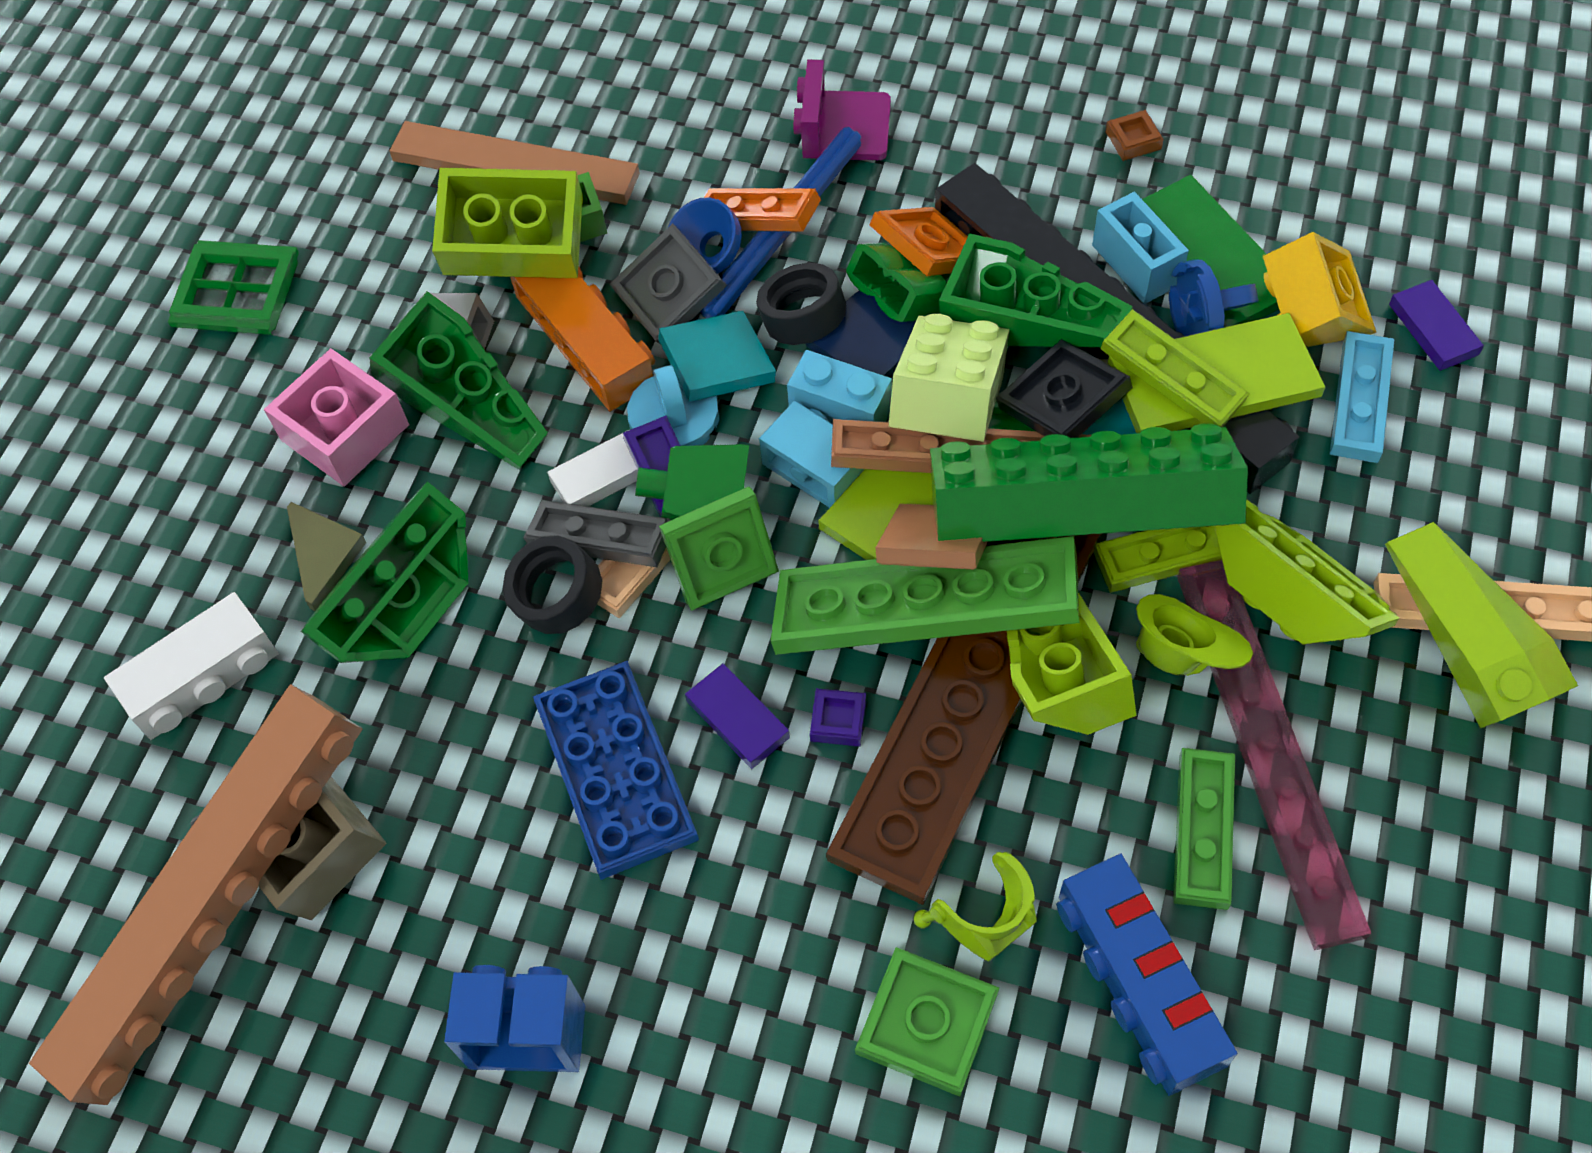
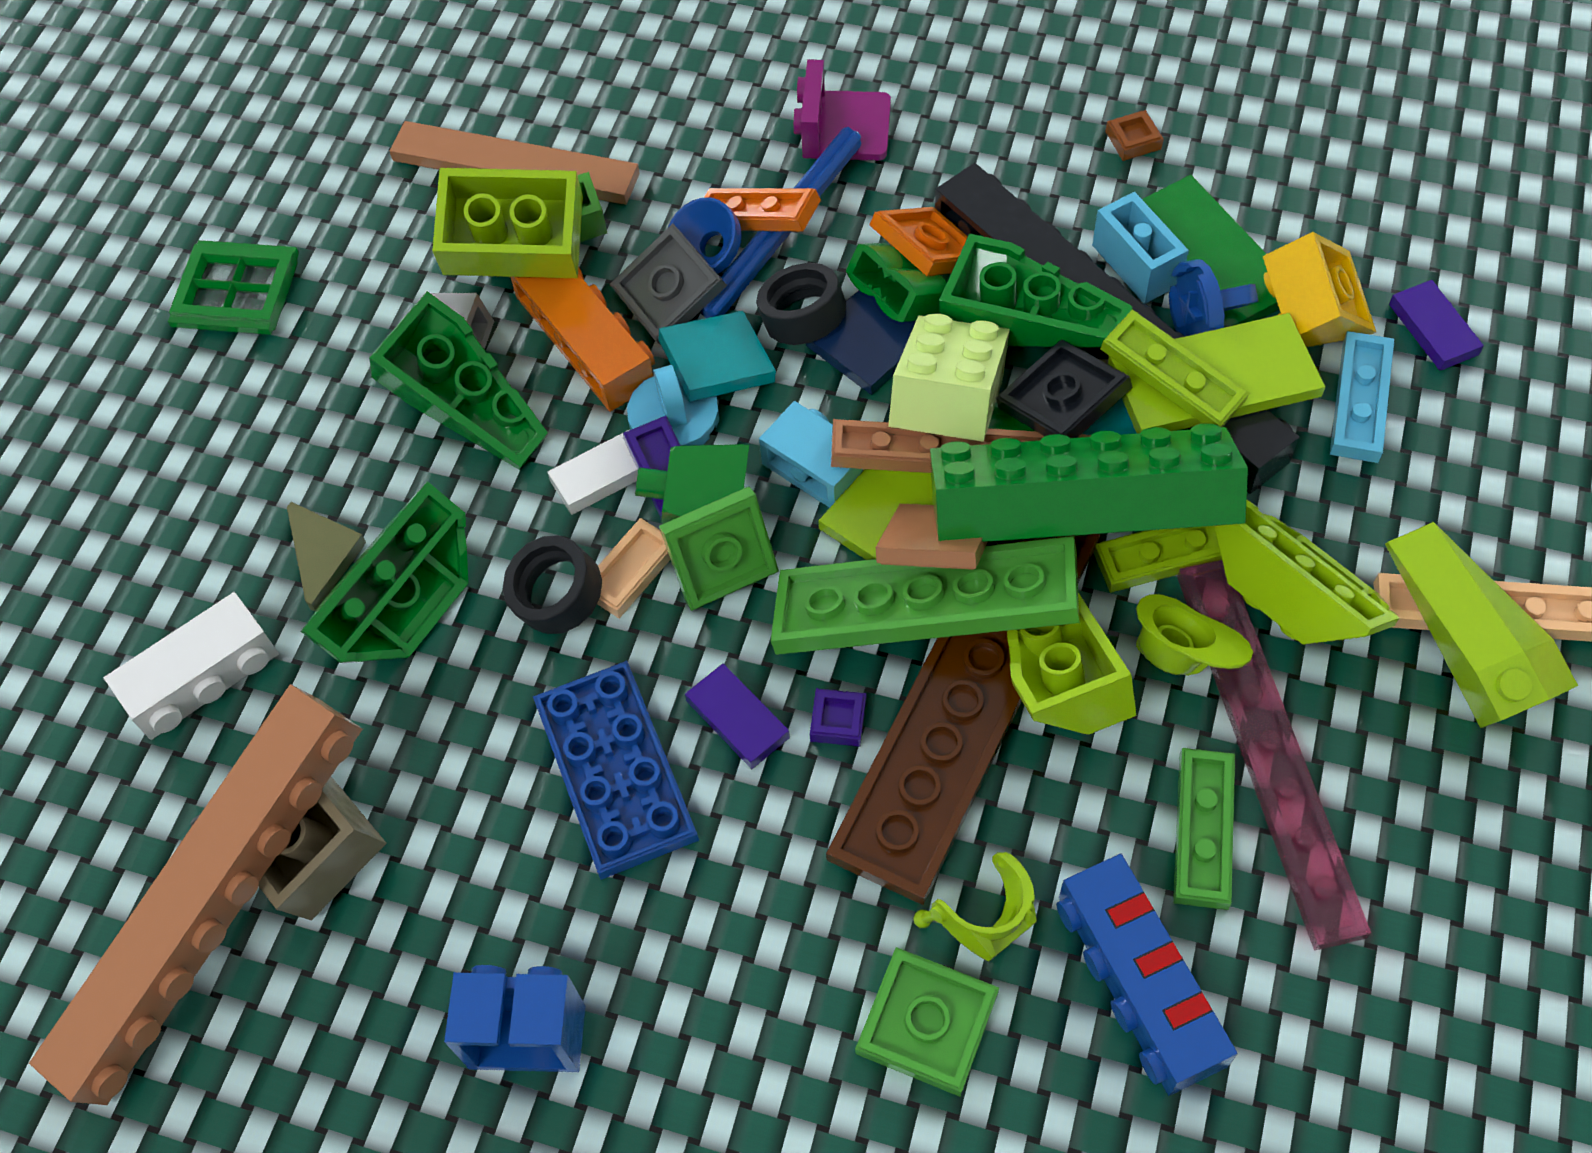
bright pink brick [264,348,409,487] -> none
dark grey tile [523,500,670,567] -> none
medium azure brick [787,350,892,424] -> none

